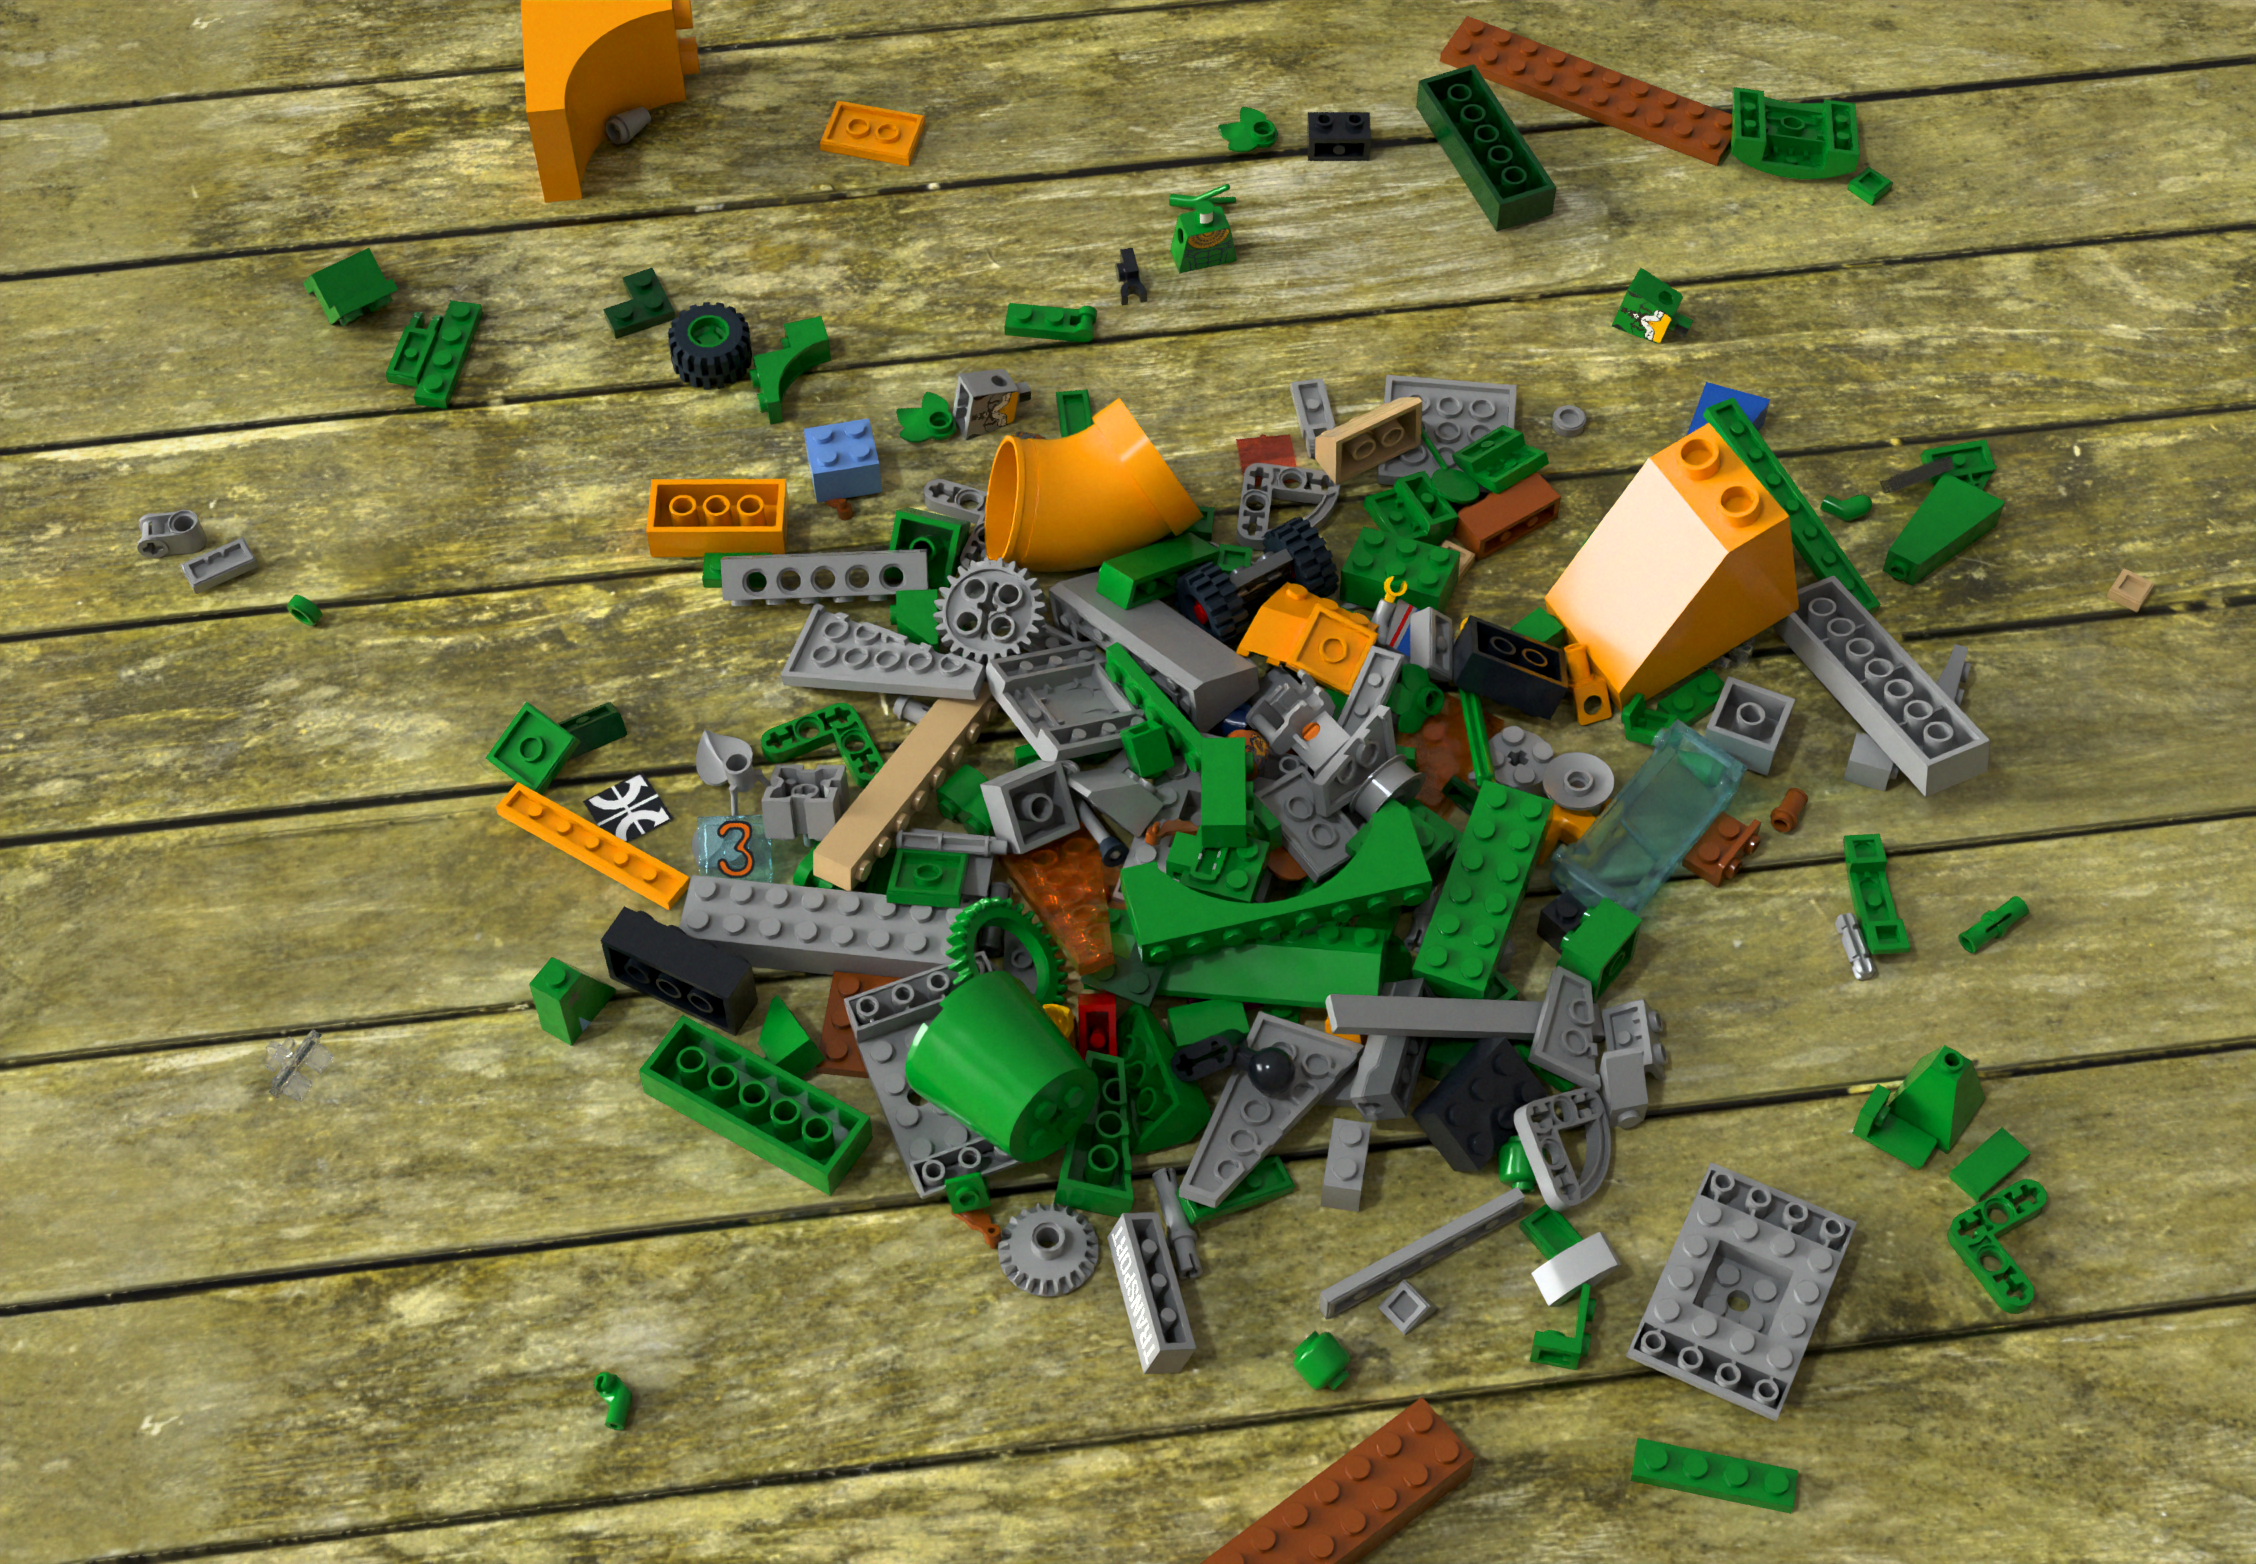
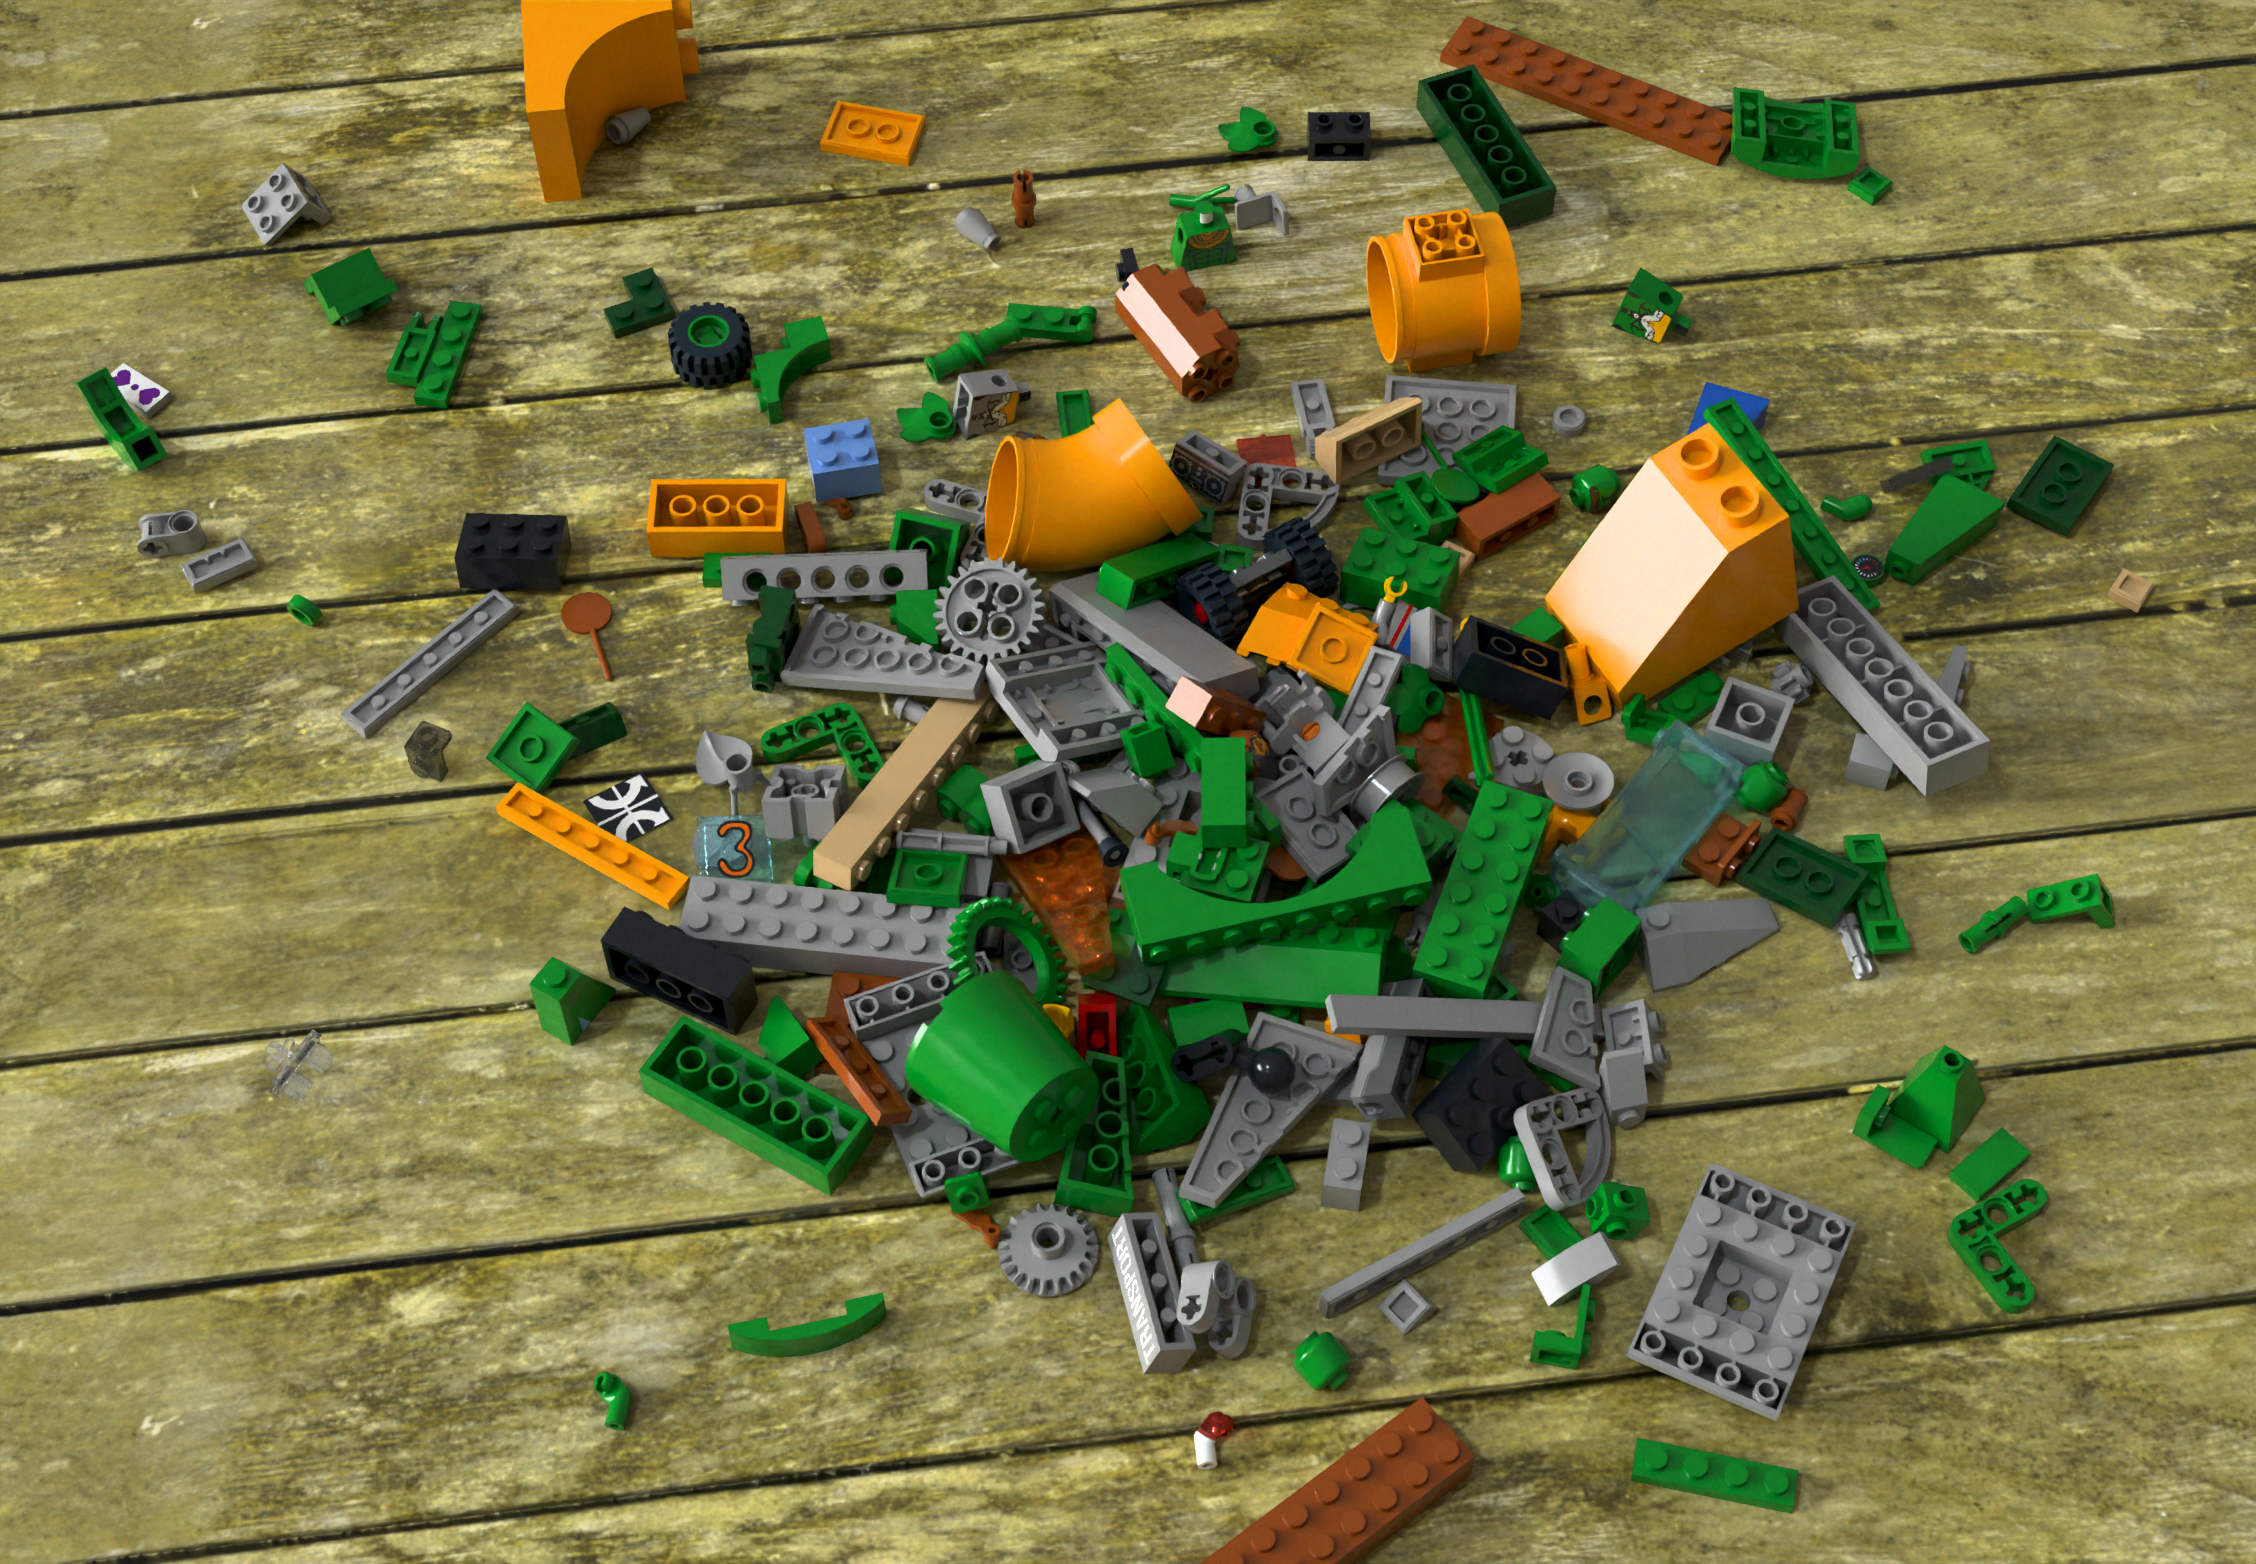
none -> green arch [74,367,168,471]
none -> tile [111,363,172,419]
none -> light grey bracket [242,163,332,246]
none -> light grey tile [341,589,519,739]
none -> clear smoke bracket [404,721,452,782]
none -> black brick [454,513,571,591]
none -> dark orange piece [561,592,612,681]
none -> green slope [728,1293,887,1357]
none -> dark green hips [745,585,801,693]
none -> dark orange beam [794,501,828,553]
none -> dark orange plate [804,1015,912,1126]
none -> green piece [924,315,1023,383]
none -> light grey cone [955,206,1001,251]
none -> dark orange pin [1011,170,1036,229]
none -> dark orange brick [1115,264,1240,403]
none -> dark orange arch [1165,676,1267,737]
none -> brick [1168,429,1248,506]
none -> light grey piece [1176,1260,1256,1359]
none -> arm [1194,1411,1234,1470]
none -> light grey bracket [1234,184,1289,236]
none -> light orange cylinder [1366,208,1521,372]
none -> green plant [1524,872,1564,915]
none -> green head [1569,464,1621,513]
none -> green brick [1585,1182,1651,1241]
none -> light grey wedge [1634,898,1779,993]
none -> green head [1735,760,1790,813]
none -> dark green plate [1737,826,1870,930]
none -> light grey gear [1770,659,1814,705]
none -> black tile [1851,554,1885,588]
none -> dark green plate [2006,435,2114,537]
none -> green bracket [2027,874,2115,929]

